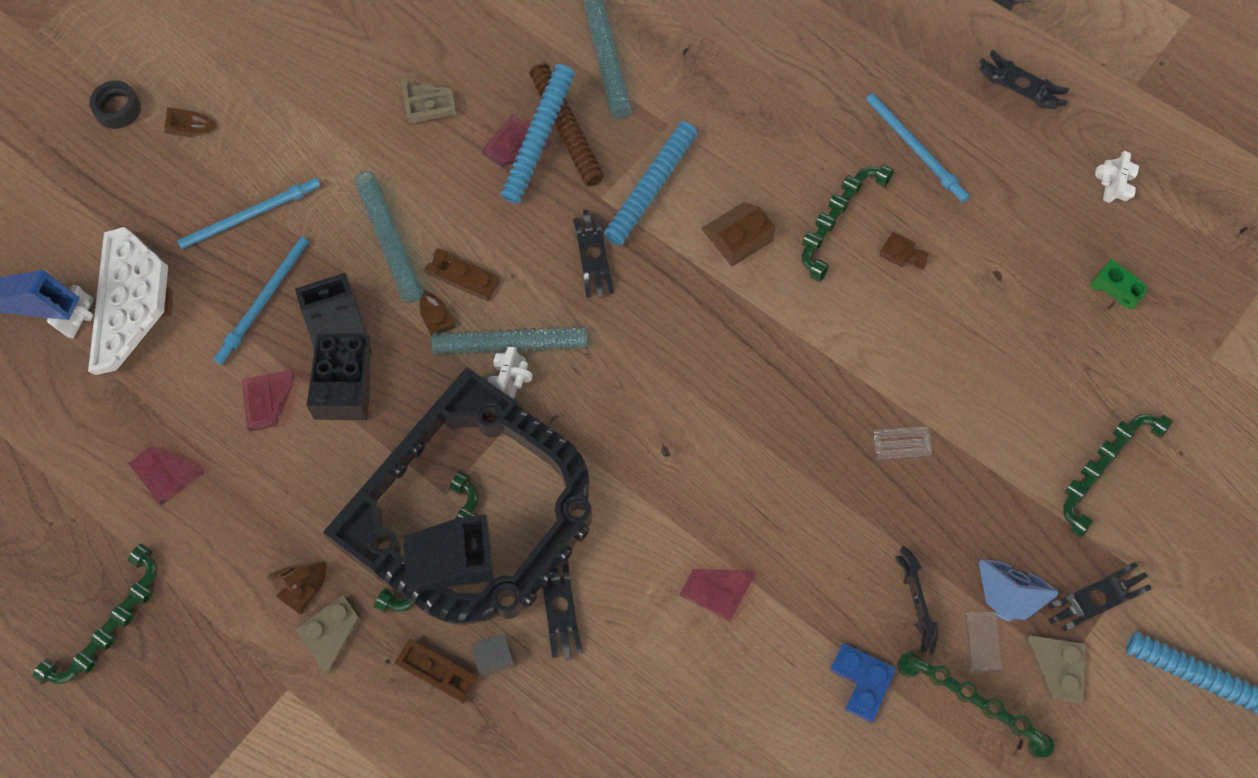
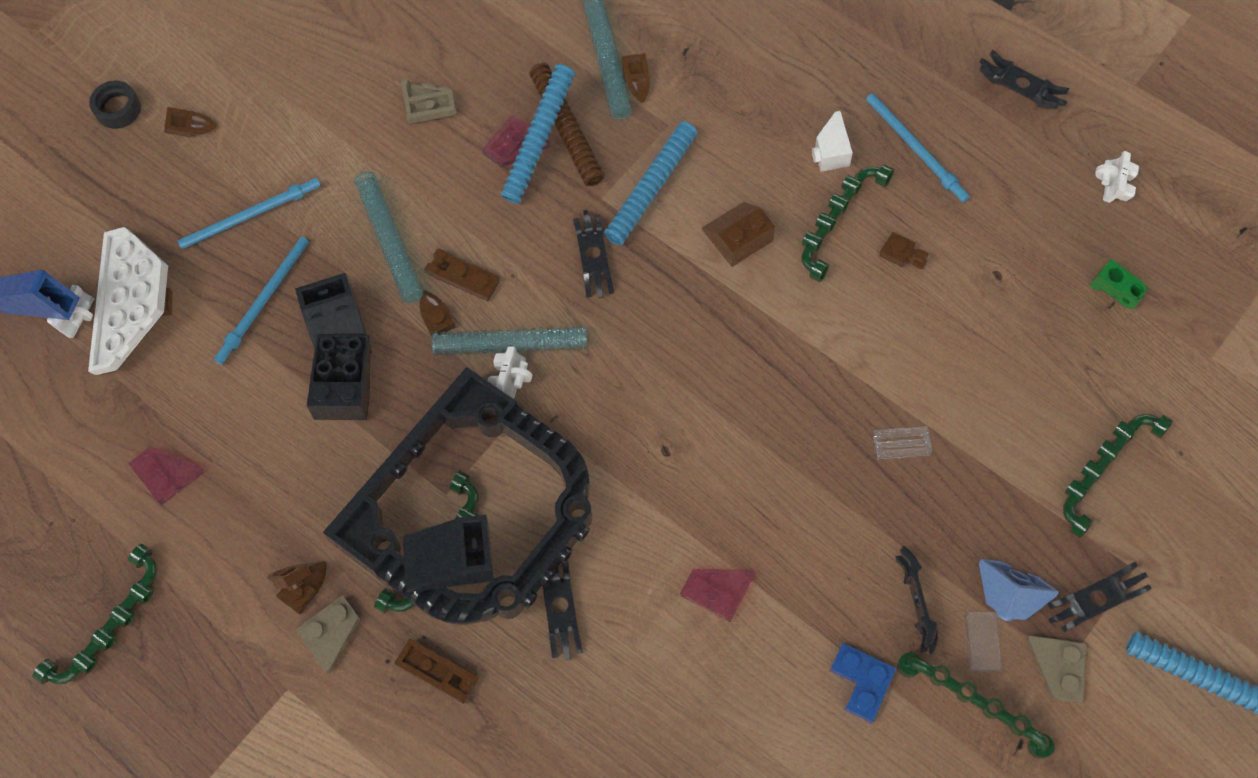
clear pink wing [242,369,295,432] -> none
dark grey panel [471,634,515,677] -> none
none -> reddish brown plate [621,53,650,103]
none -> white slope [812,111,852,172]

